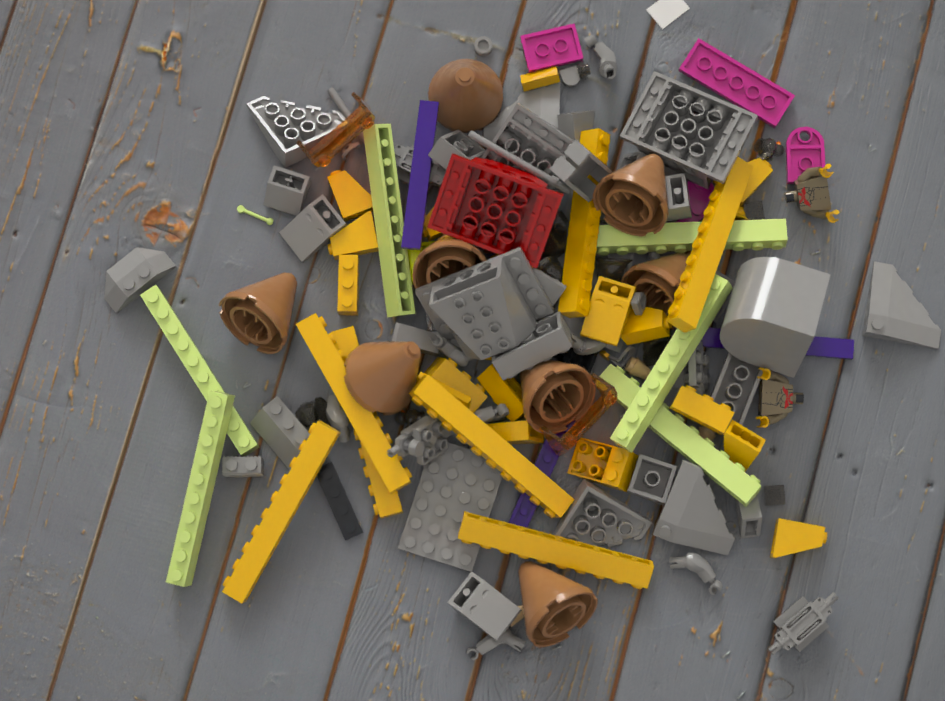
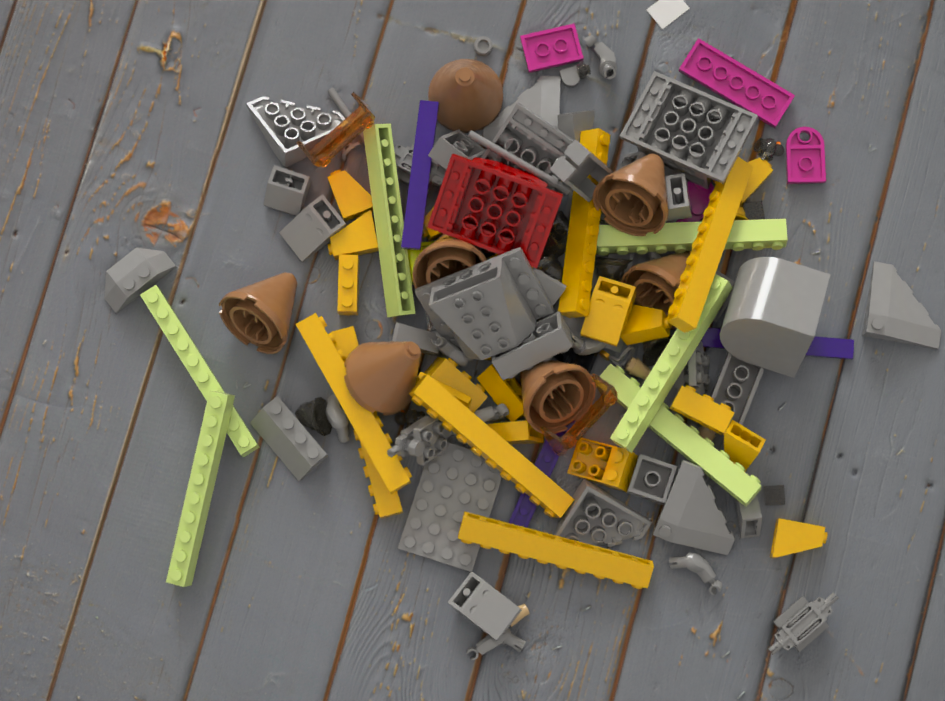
yellow brick [222,421,341,604] -> none
light grey brick [222,455,264,477] -> none
yellowish green hinge [237,205,274,225] -> none
black plate [317,462,363,540] -> none
medium nougat cone [518,561,598,647] -> none
yellow slope [520,66,560,92] -> none
light grey tile [631,292,646,316] -> none
dark tan torso [755,367,804,428] -> none
dark tan torso [785,164,840,223] -> none

